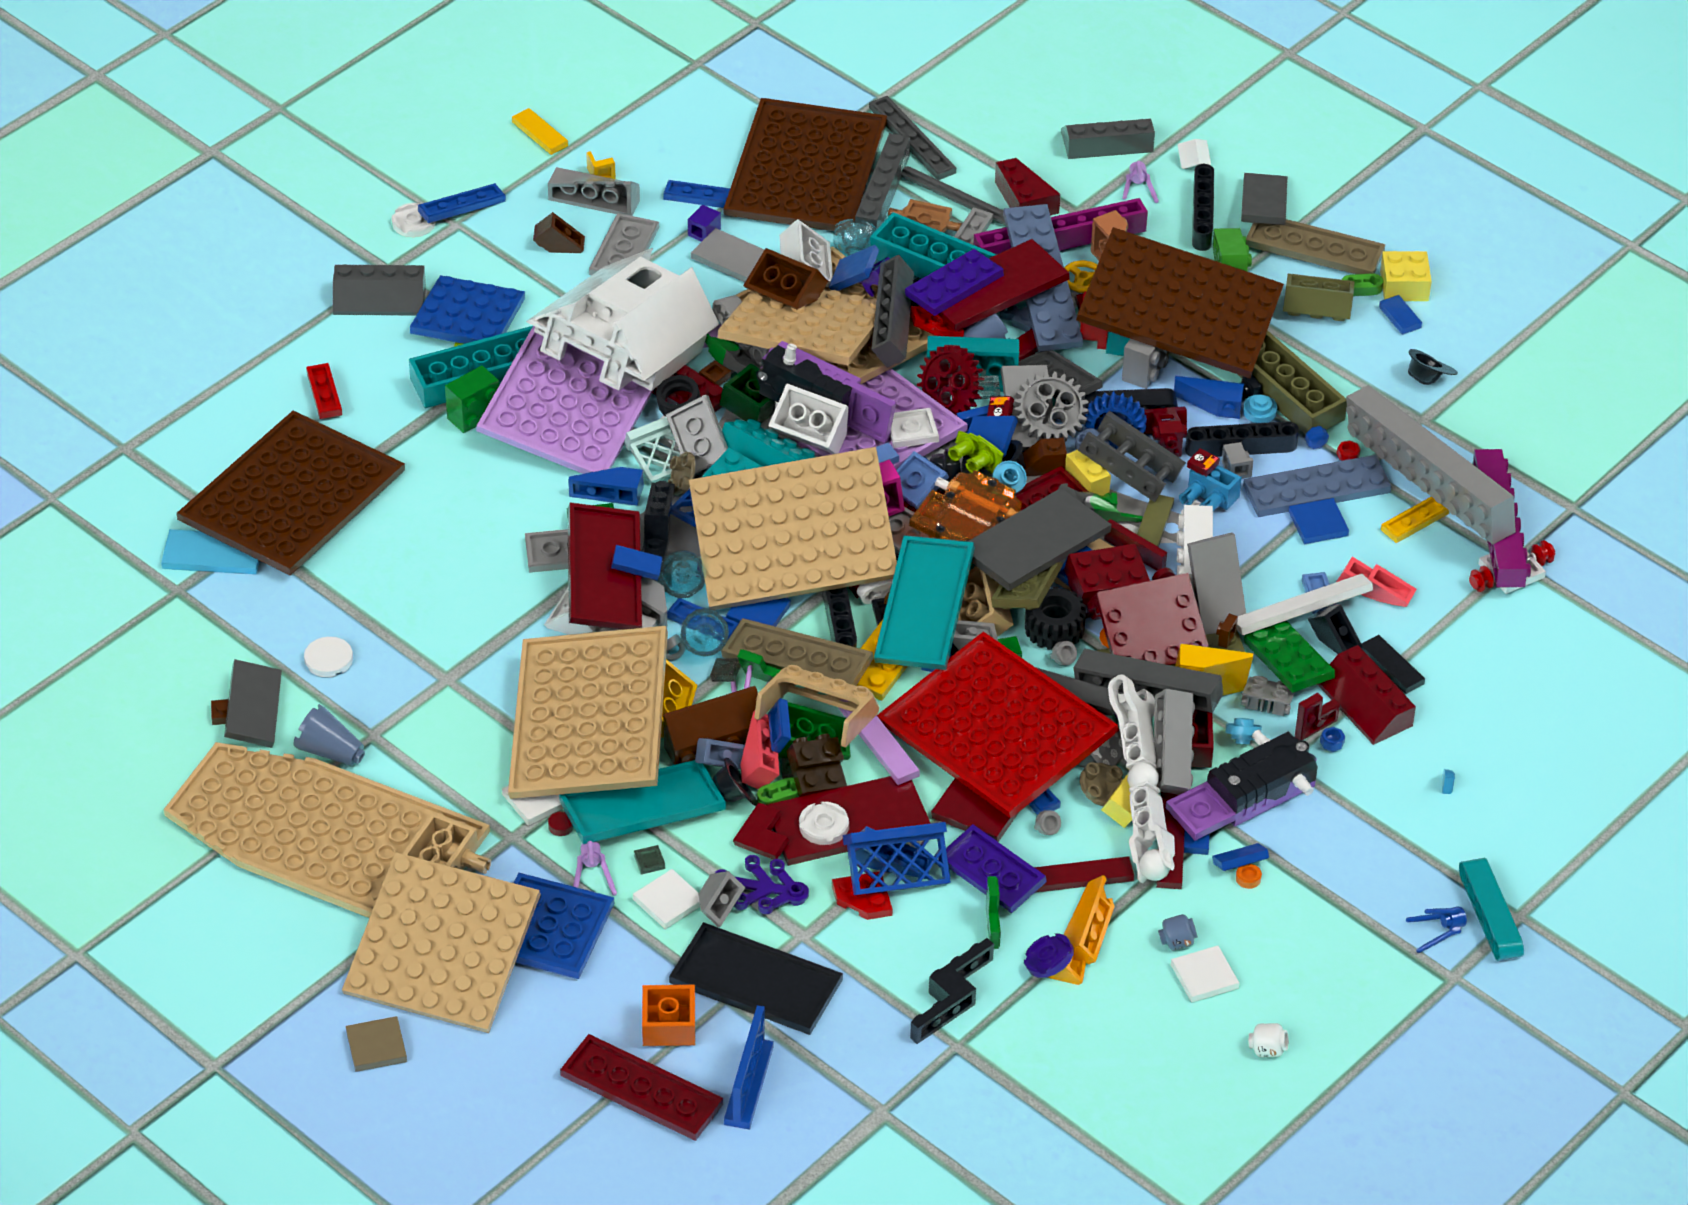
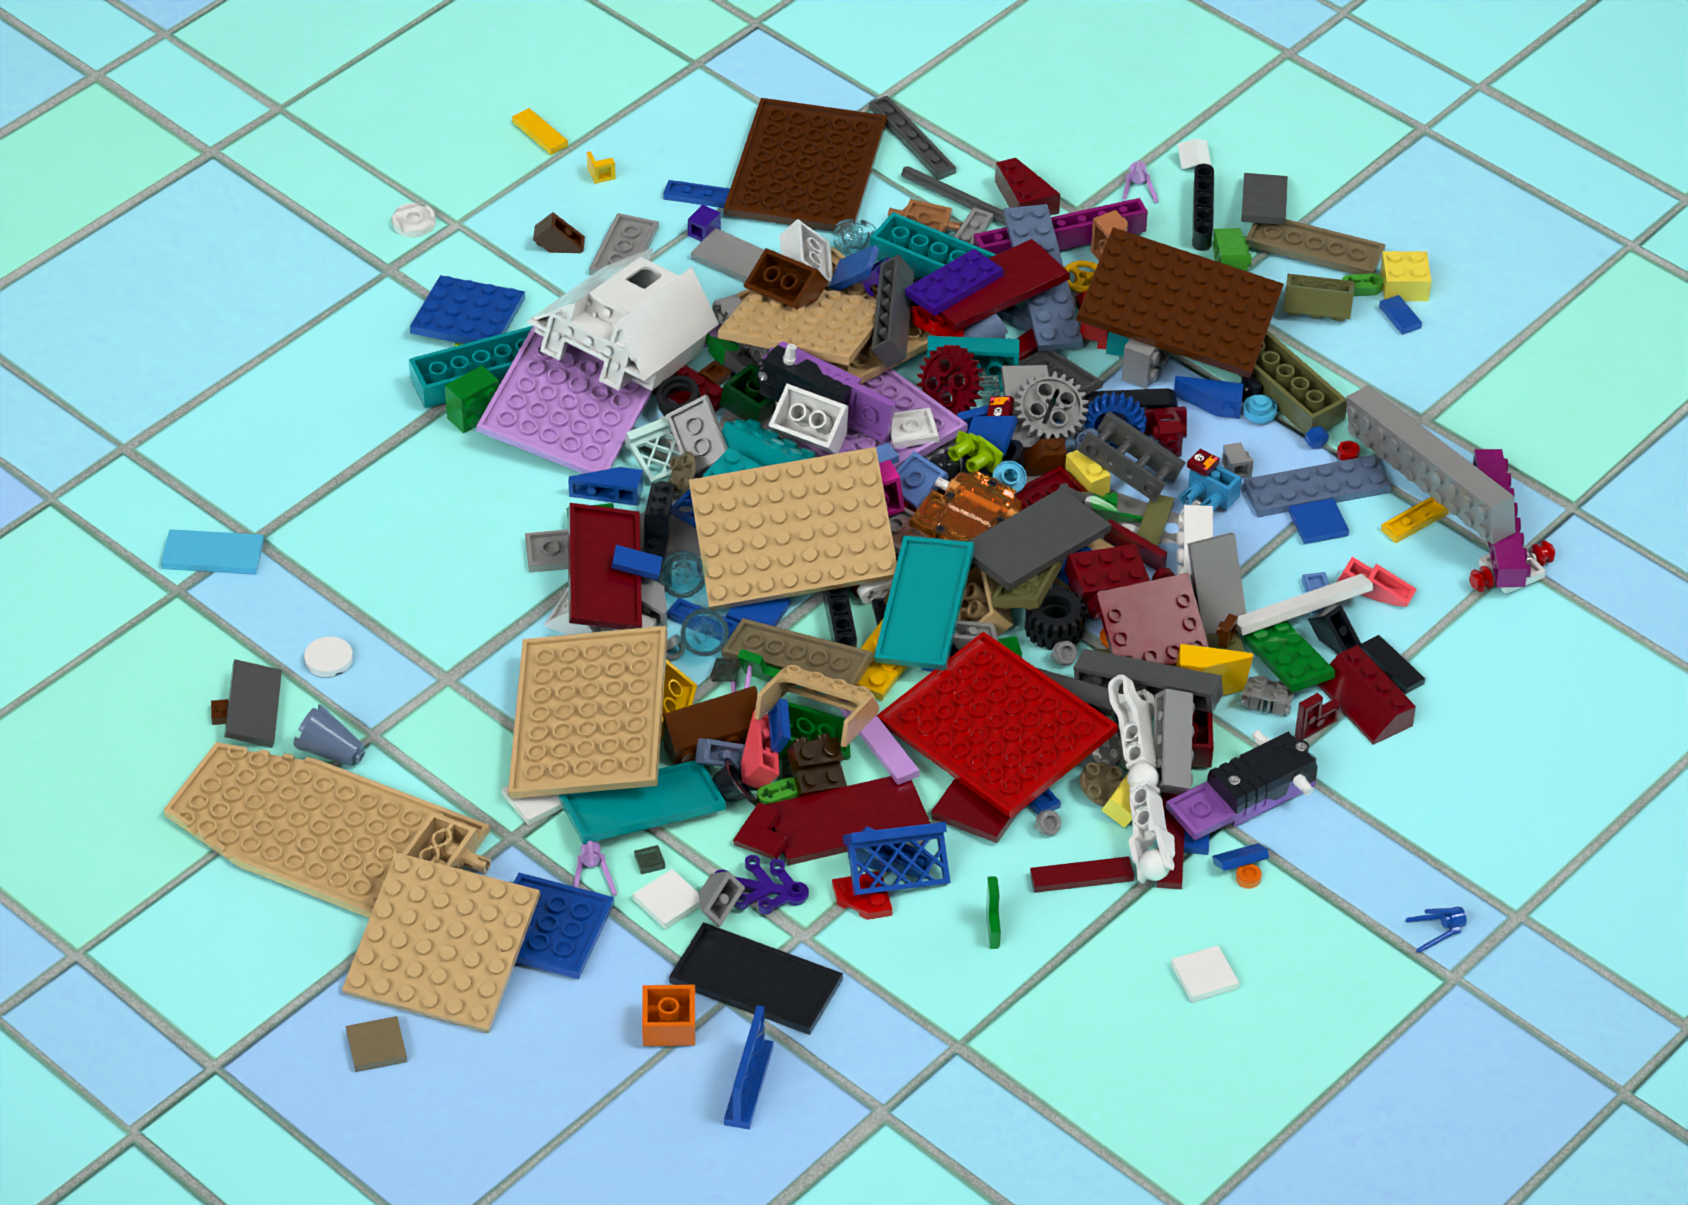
reddish brown plate [177,410,405,576] -> none
red plate [306,363,342,419] -> none
dark grey slope [333,264,426,316] -> none
blue tile [418,183,506,223] -> none
light grey wedge [548,167,640,216] -> none
dark red tile [548,811,573,836] -> none
dark red plate [560,1034,723,1141] -> none
white tile [799,802,849,845] -> none
dark grey brick [855,133,910,239] -> none
black bracket [910,938,994,1044] -> none
dark purple plate [938,824,1047,913] -> none
dark purple tile [1024,933,1074,978] -> none
light orange wedge [1047,875,1115,985] -> none
dark grey slope [1061,118,1155,159] -> none
sand blue head [1158,914,1198,951] -> none
black beam [1185,421,1299,457] -> none
medium azure plate [1225,718,1262,744] -> none
white head [1248,1023,1289,1058] -> none
blue tile [1320,727,1345,752] -> none
black piece [1408,349,1458,385] -> none
dark azure tile [1442,769,1455,794] -> none
teal beam [1459,857,1524,961] -> none

